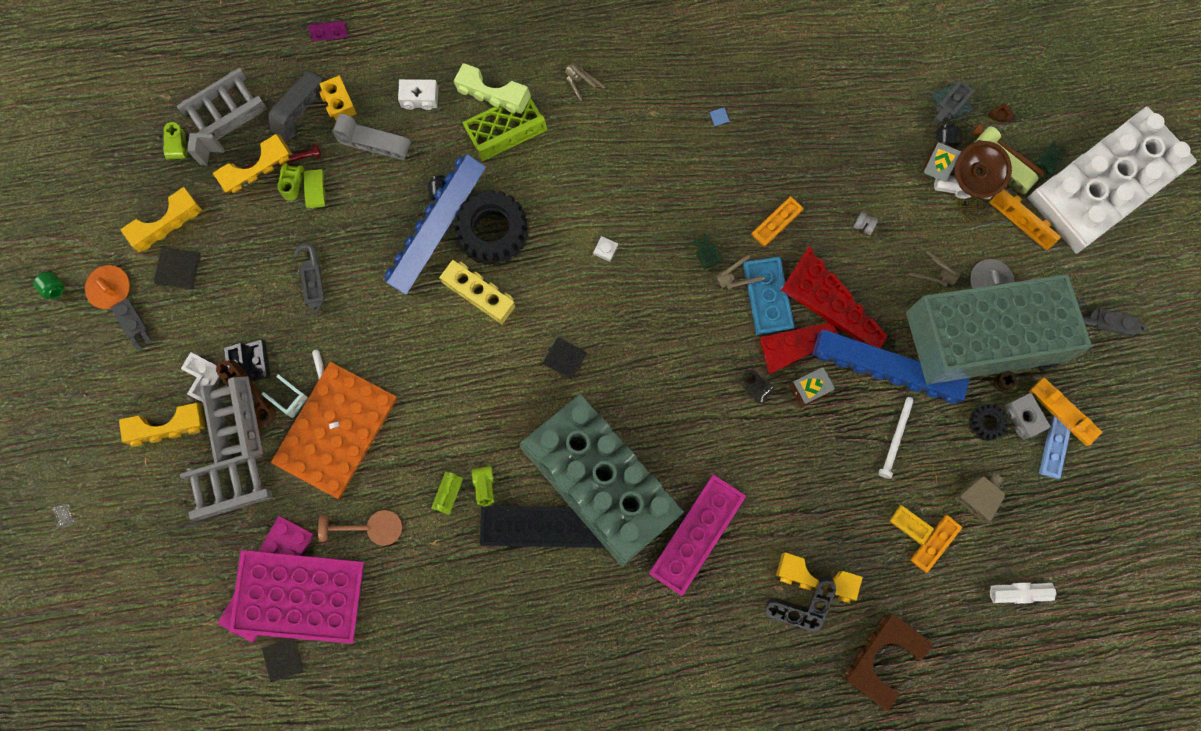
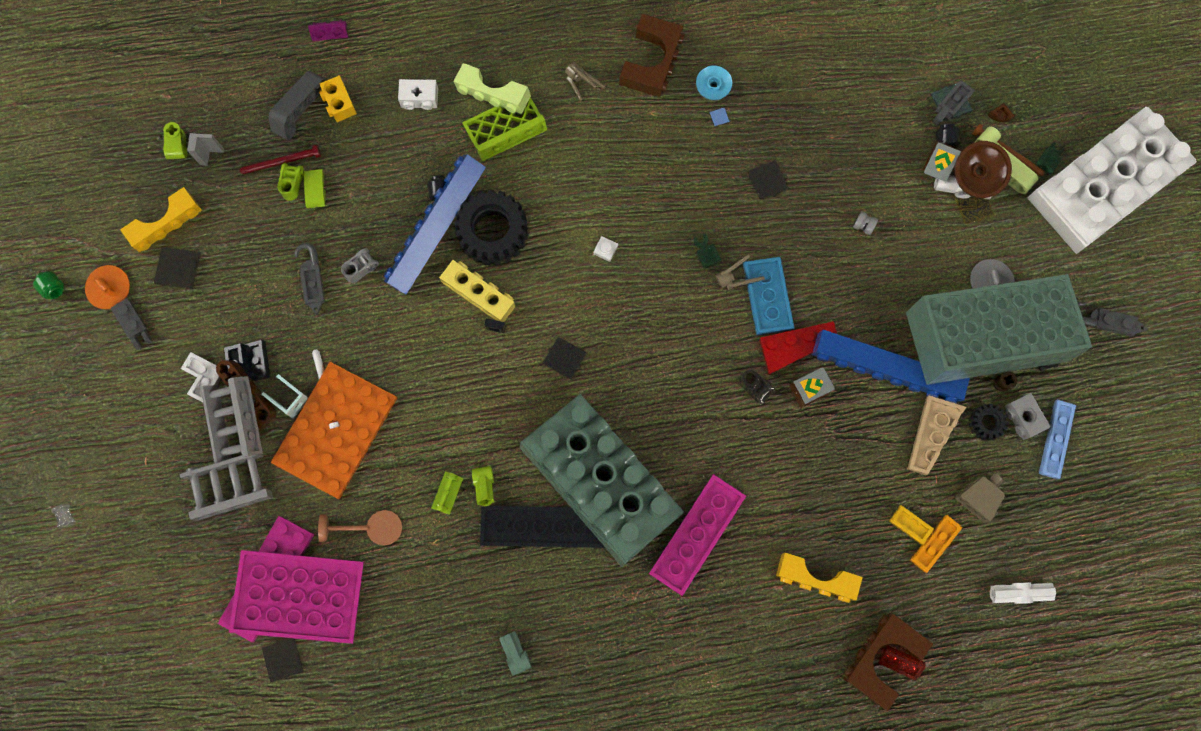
yellow arch [119,403,206,447] -> none
light grey fence [177,68,267,140] -> none
yellow arch [213,134,292,194] -> none
light grey beam [333,114,411,160] -> none
light orange tile [751,196,804,247] -> none
black beam [766,576,836,632] -> none
red wing [781,246,888,348] -> none
white bar [878,397,914,479] -> none
dark tan plant [909,250,960,287] -> none
light orange hinge [989,189,1061,251] -> none
light orange hinge [1028,377,1102,446] -> none
none -> light grey piece [341,248,379,283]
none -> black tile [484,318,506,333]
none -> sand green piece [499,631,532,676]
none -> reddish brown arch [619,14,685,97]
none -> medium azure dish [696,66,732,100]
none -> clear smoke piece [748,160,788,200]
none -> clear red plate [878,645,925,681]
none -> tan wing [907,395,966,475]

